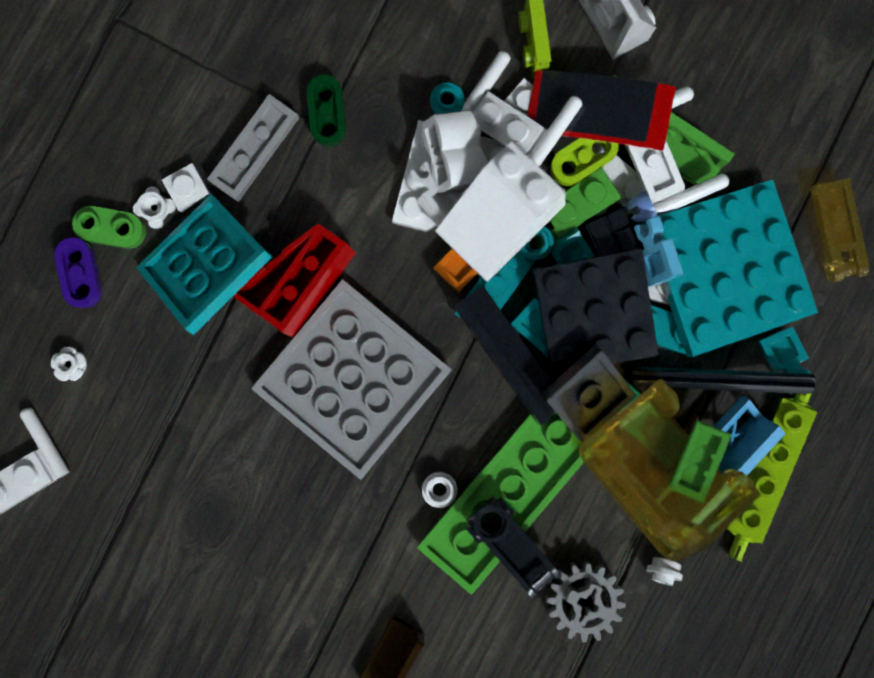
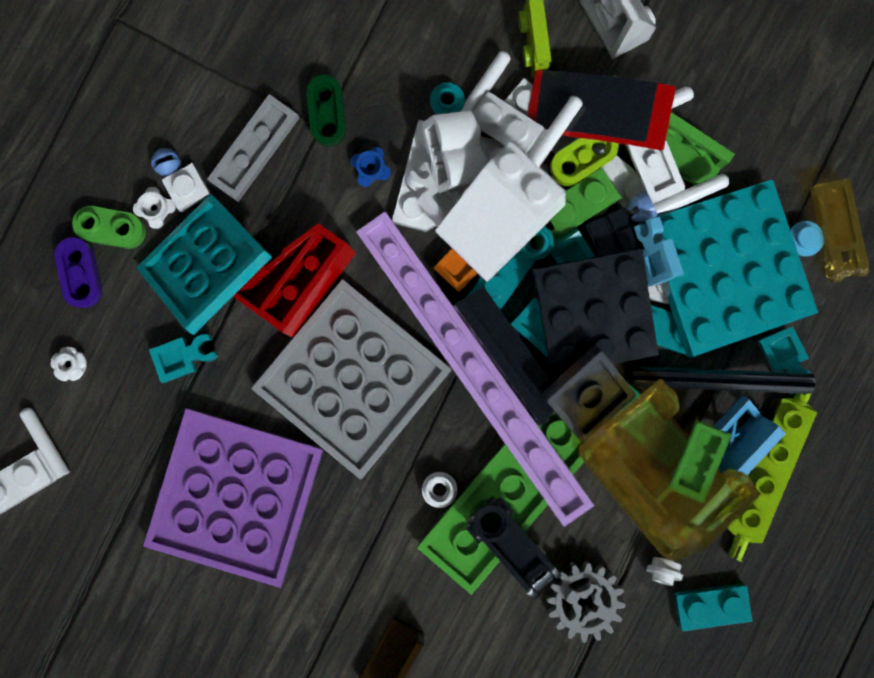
none -> medium lavender plate [143,408,324,588]
none -> teal plate [149,334,219,383]
none -> medium blue hinge [151,148,182,177]
none -> blue plate [351,147,391,187]
none -> lavender plate [356,212,594,527]
none -> teal plate [673,583,753,632]
none -> medium azure plate [790,221,824,257]

